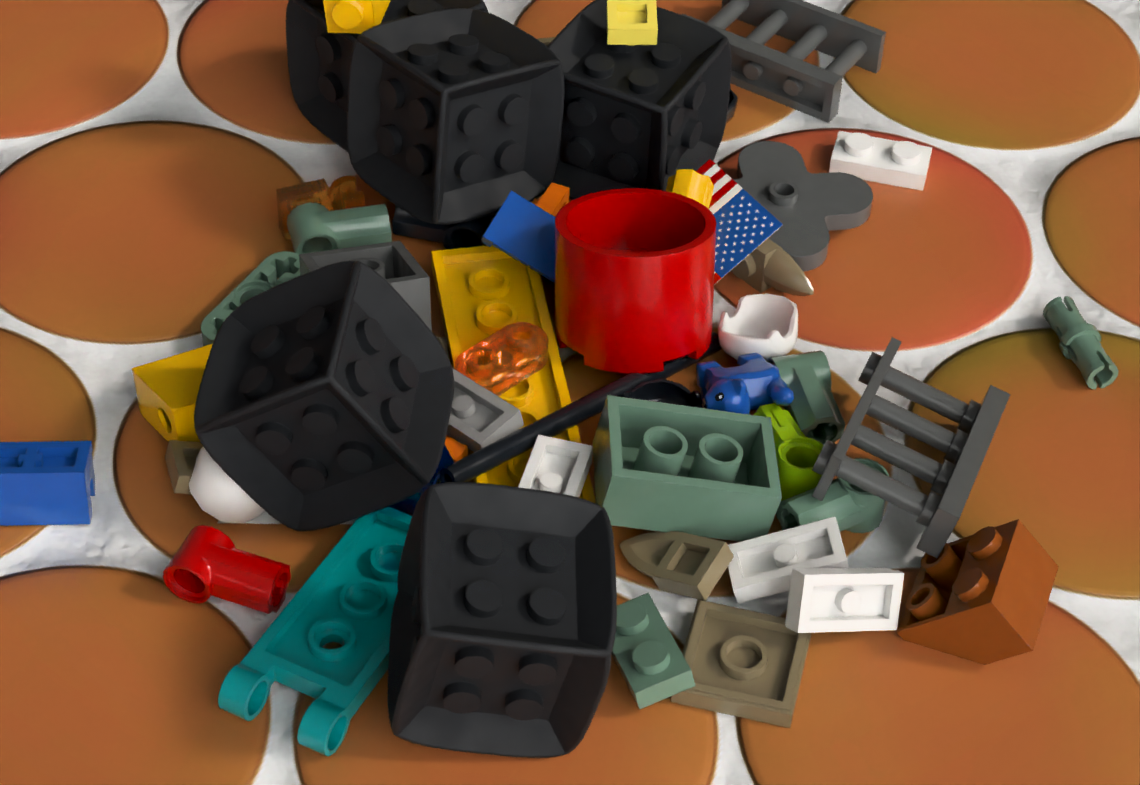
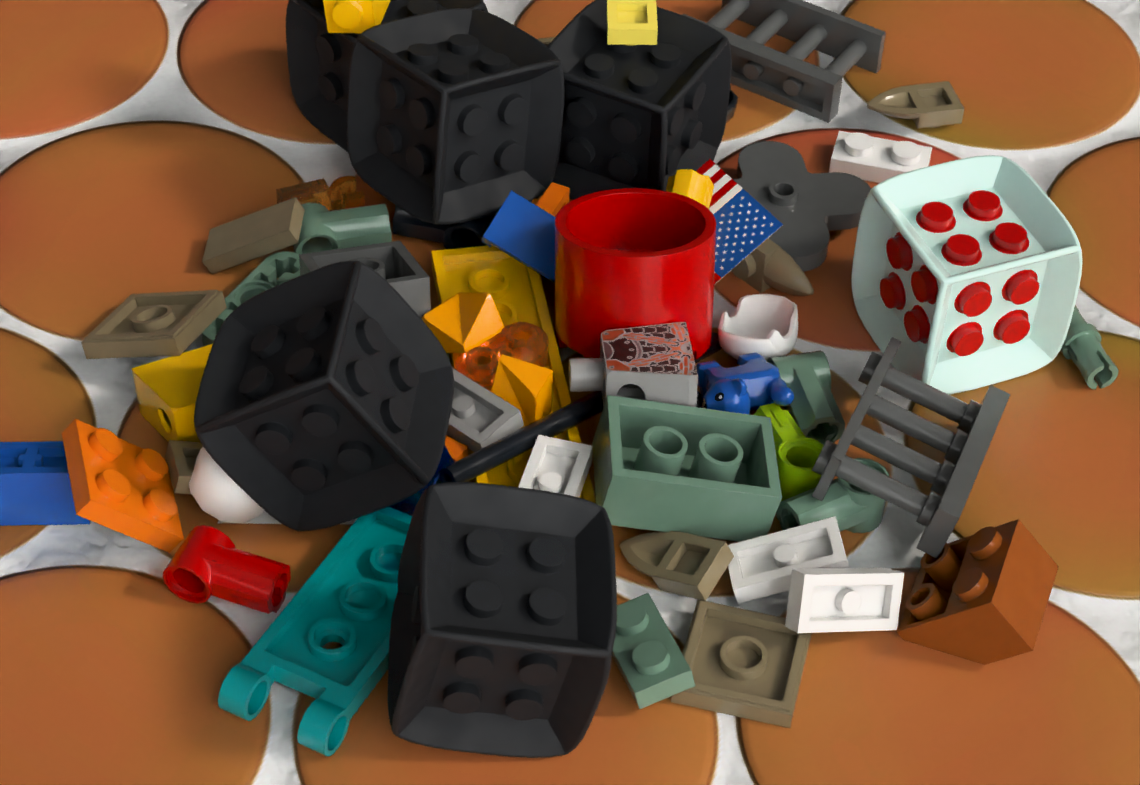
none -> orange plate [62,418,184,553]
none -> dark tan tile [81,290,227,359]
none -> dark tan tile [202,197,305,274]
none -> light orange slope [422,292,505,354]
none -> light orange slope [491,354,553,429]
none -> light grey torso [568,322,698,407]
none -> light aqua piece [851,155,1083,395]
none -> dark tan plate [867,81,964,128]

